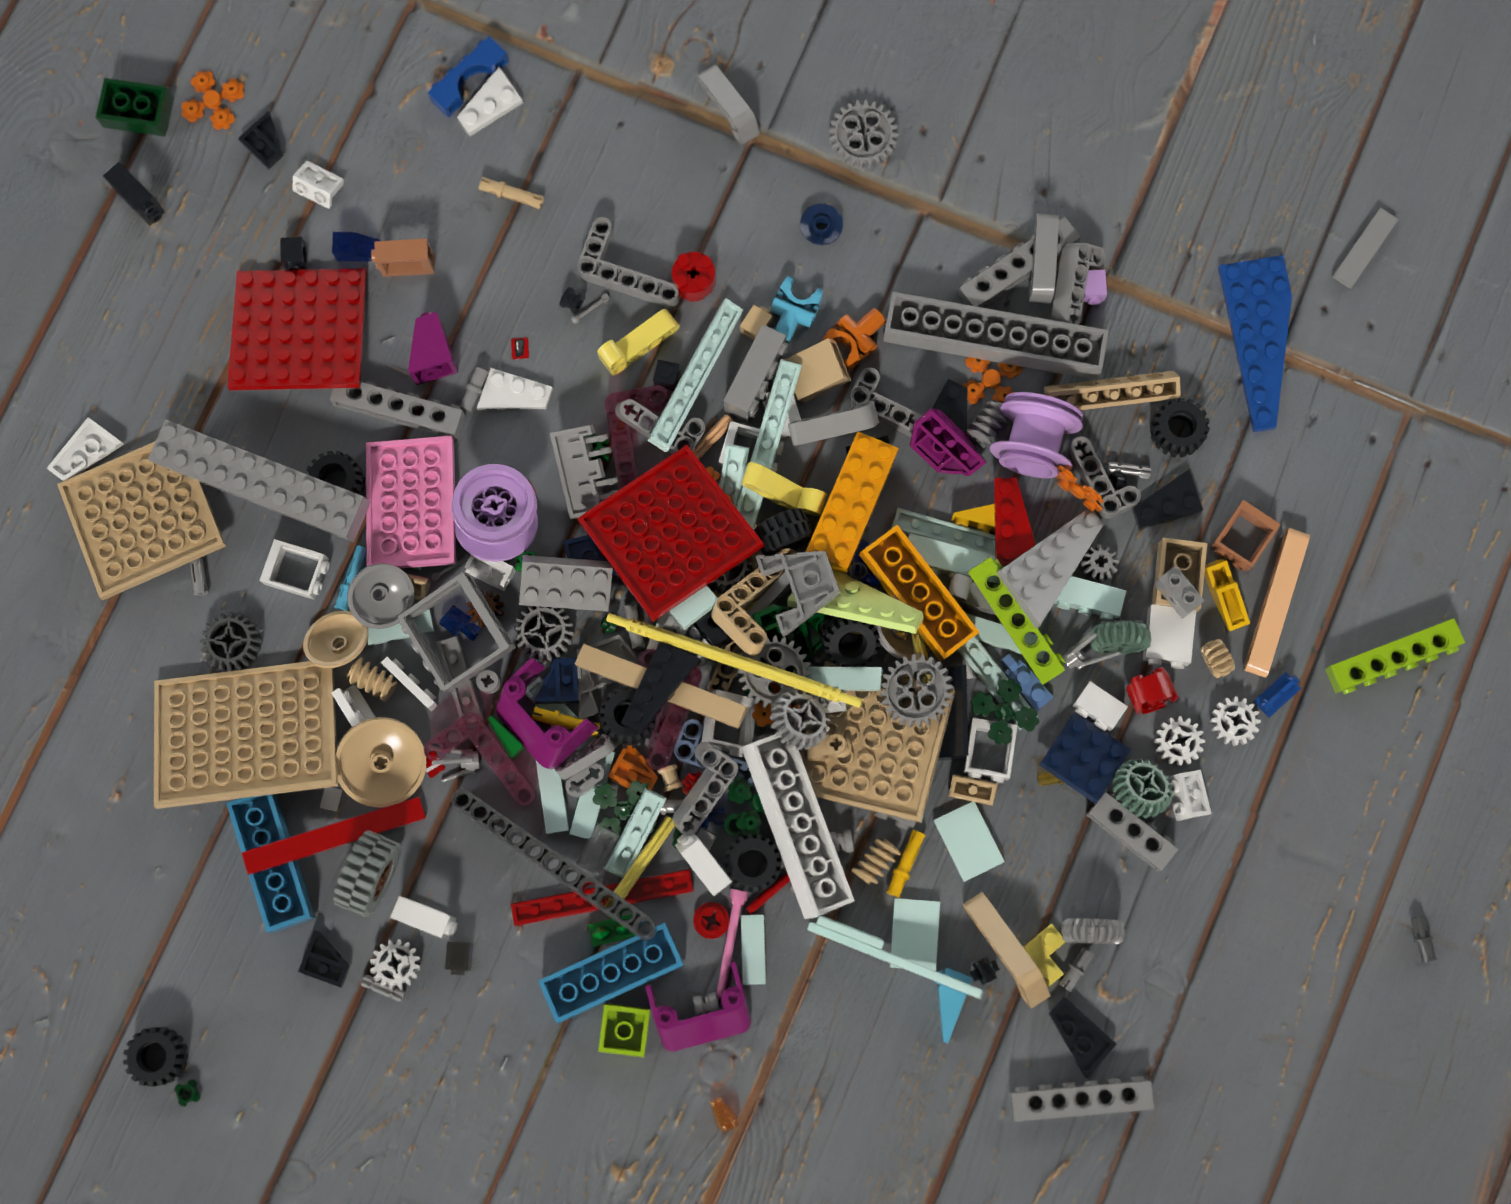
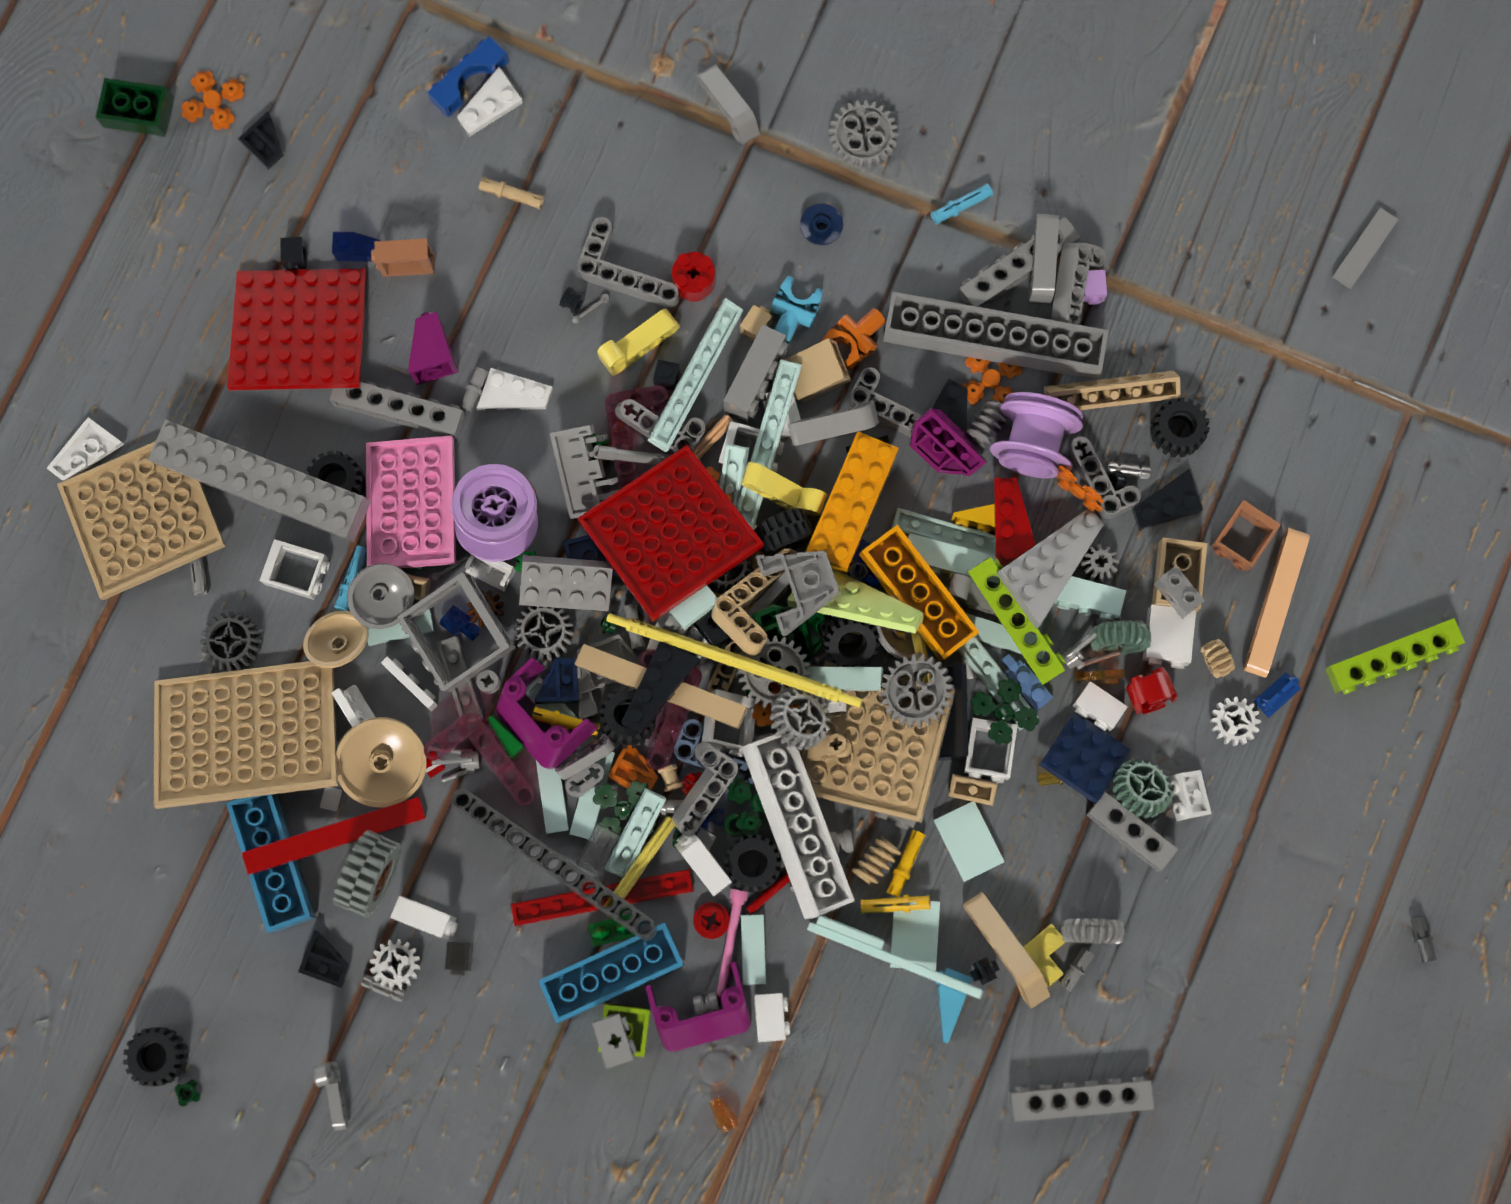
black window [103,161,165,226] -> none
white bracket [293,161,344,208] -> none
tan piece [347,657,397,702] -> none
sticker [511,338,529,359] -> none
black wing [1048,996,1117,1079] -> none
white gear [1154,716,1205,766] -> none
yellow slope [1204,559,1250,631] -> none
blue wing [1218,255,1292,433] -> none
none -> light grey beam [314,1062,348,1131]
none -> light grey brick [592,1013,636,1069]
none -> light grey piece [593,445,671,466]
none -> white brick [754,993,790,1042]
none -> yellow pin [861,894,931,914]
none -> medium azure pin [930,184,993,225]
none -> clear orange wing [1074,669,1125,684]

